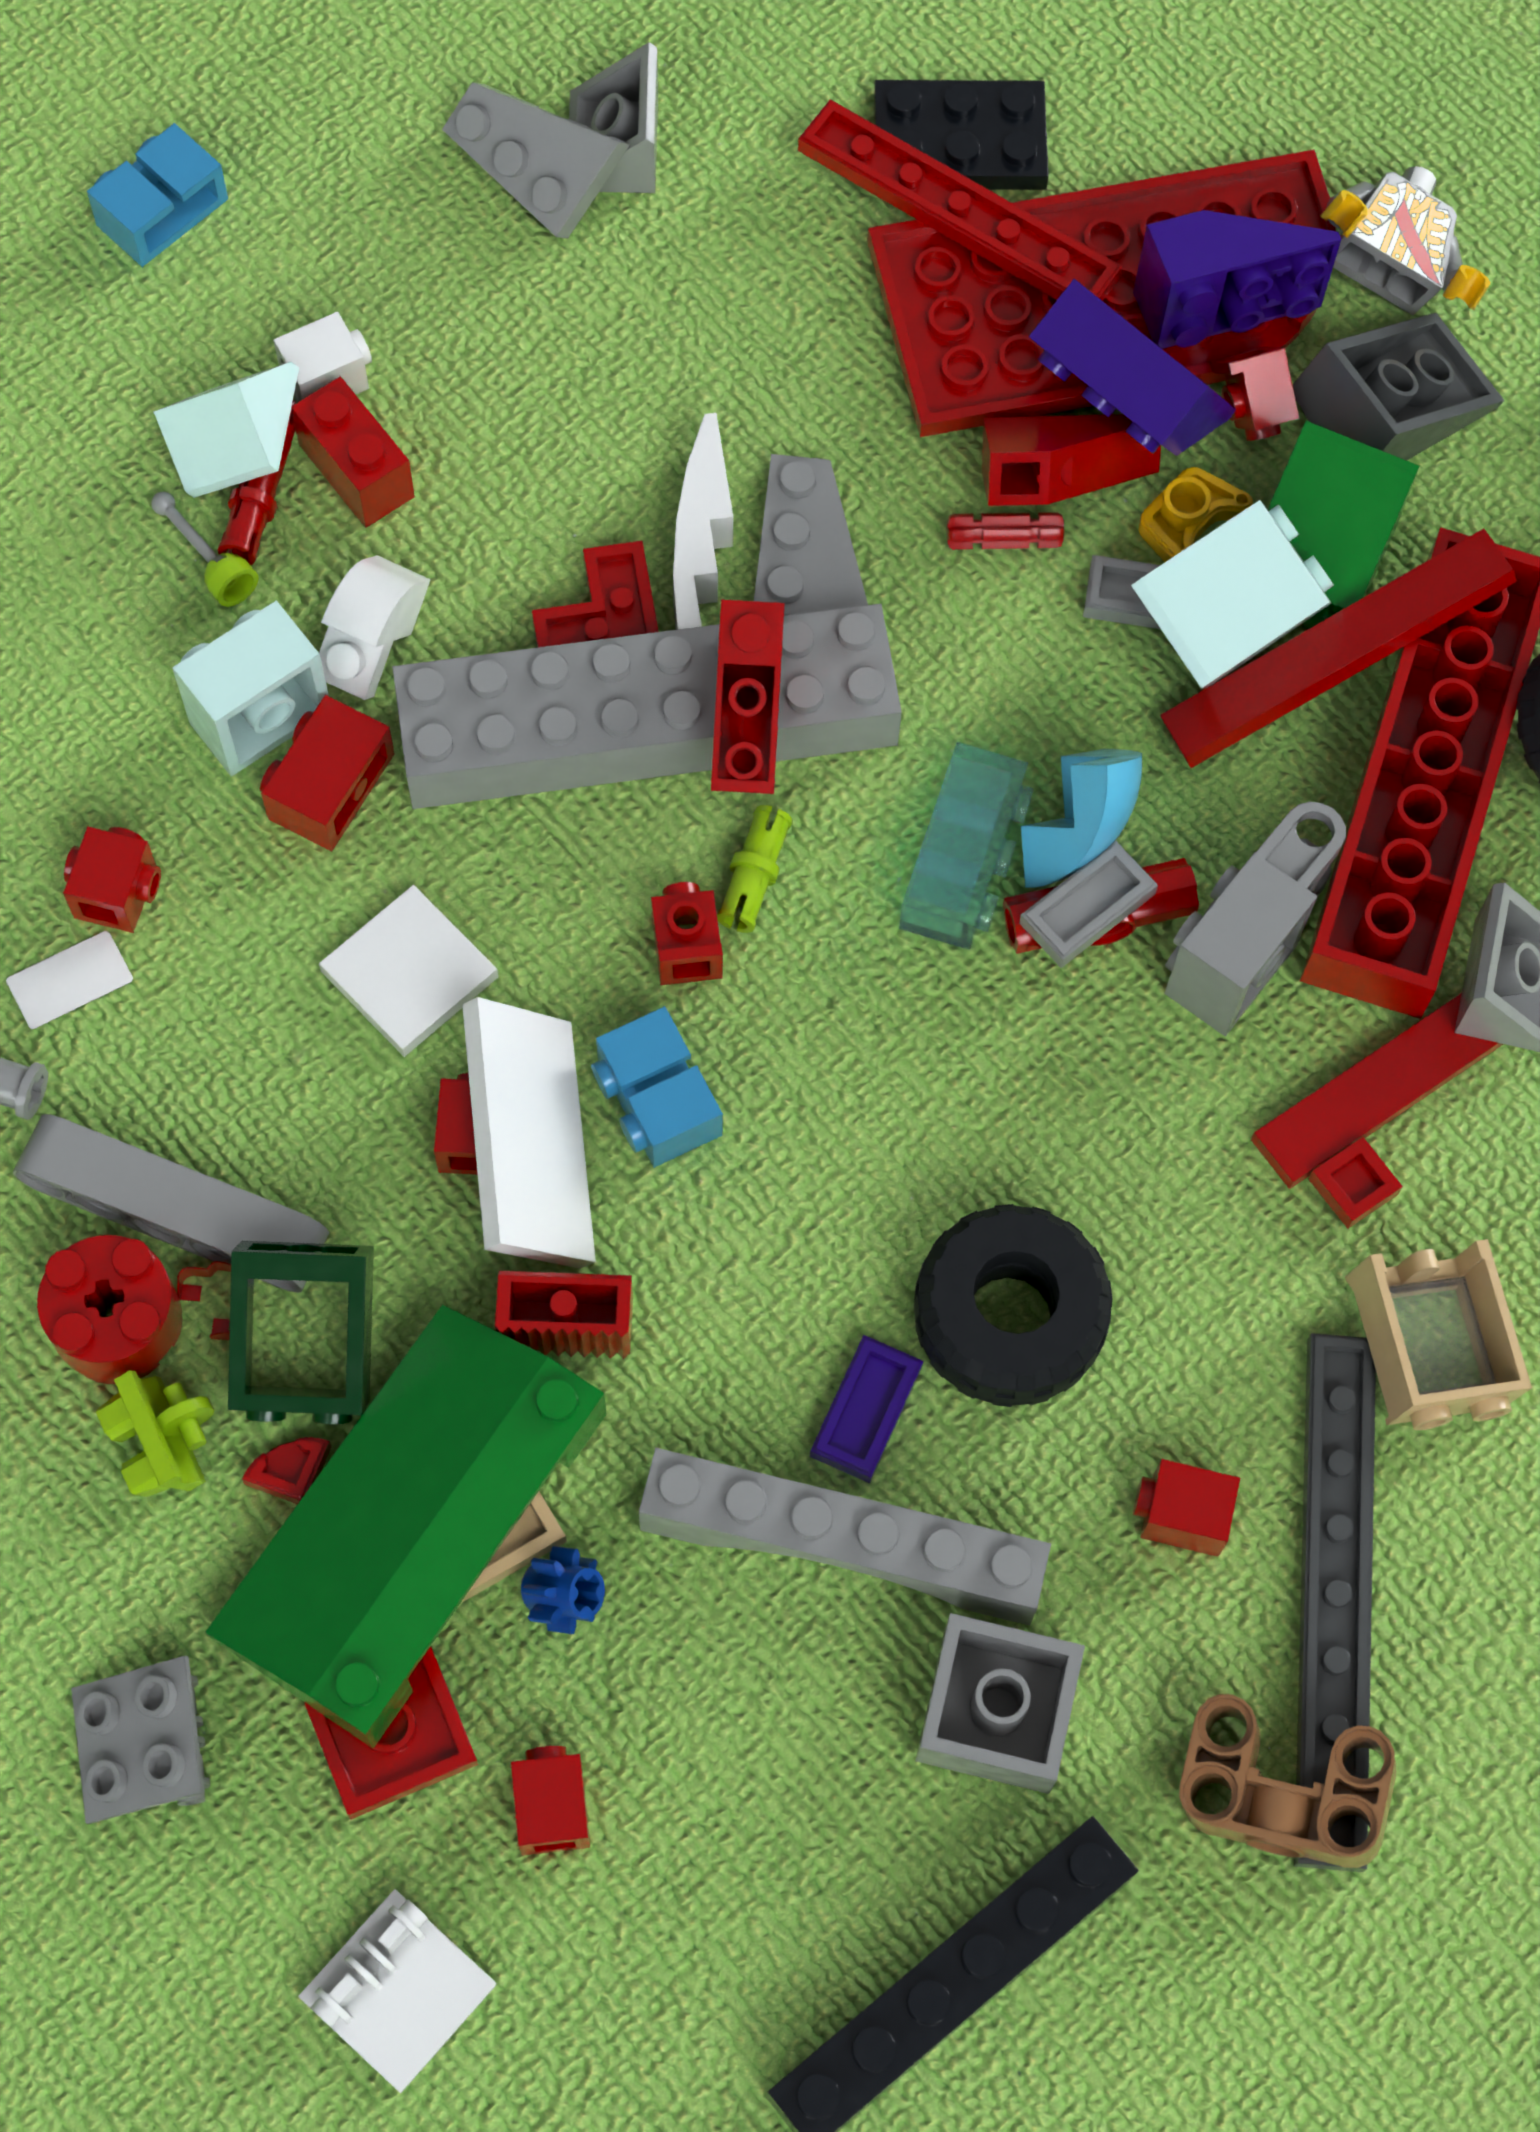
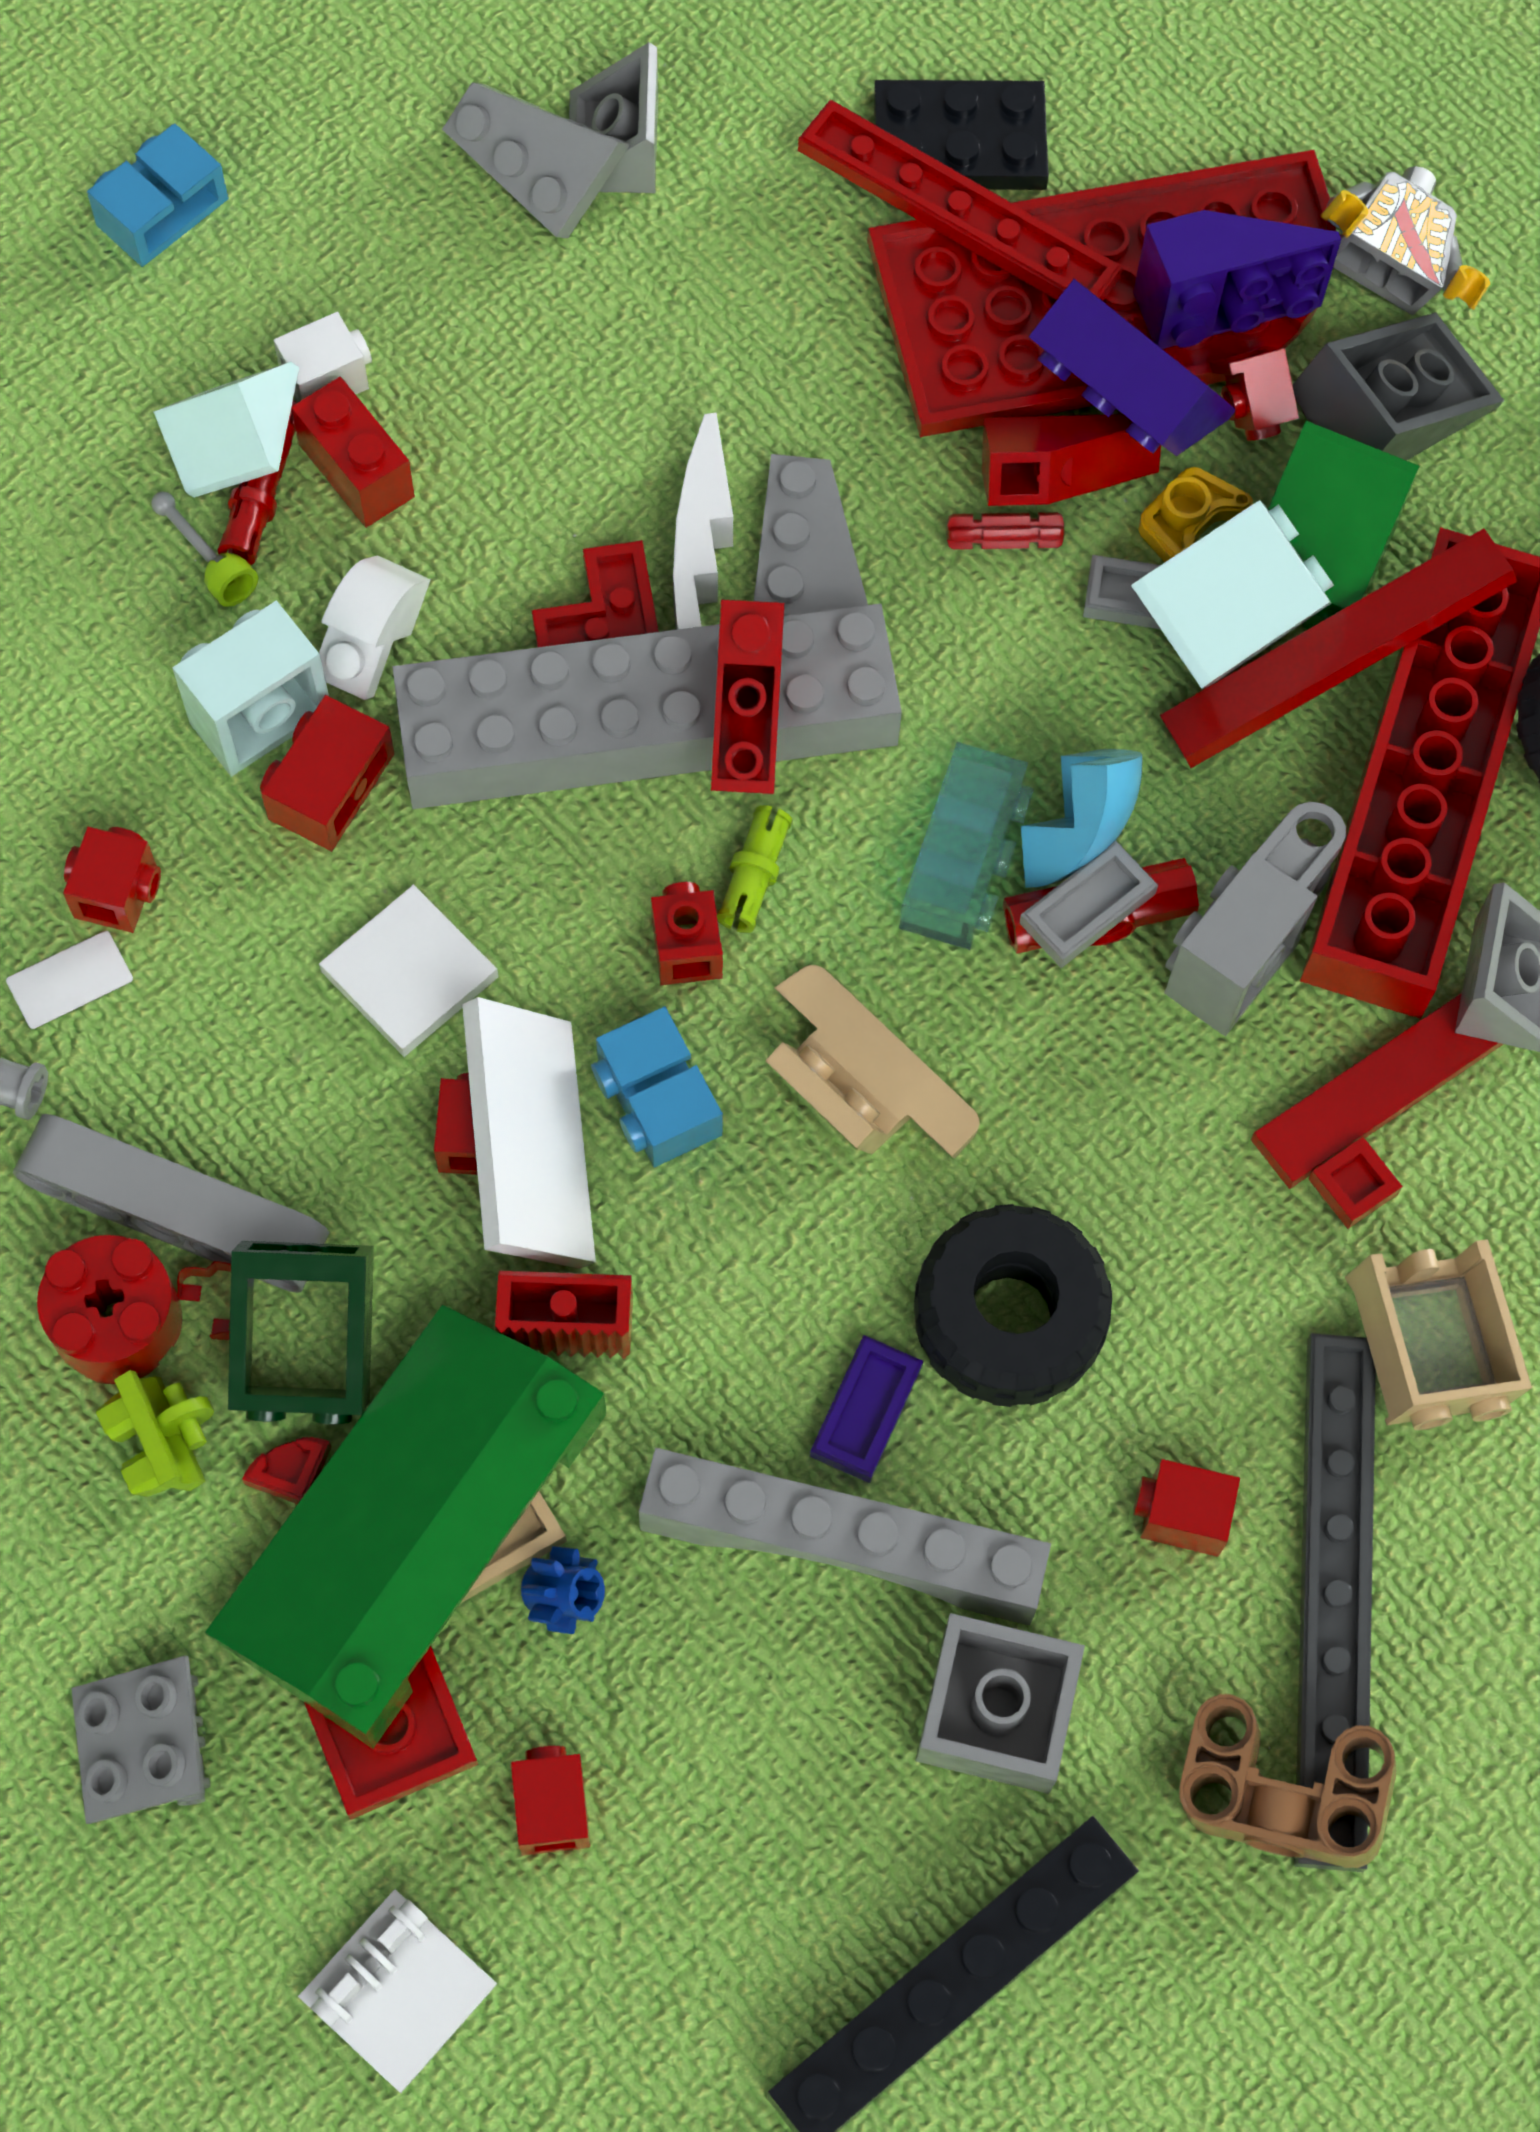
none -> tan plate [765,965,979,1158]

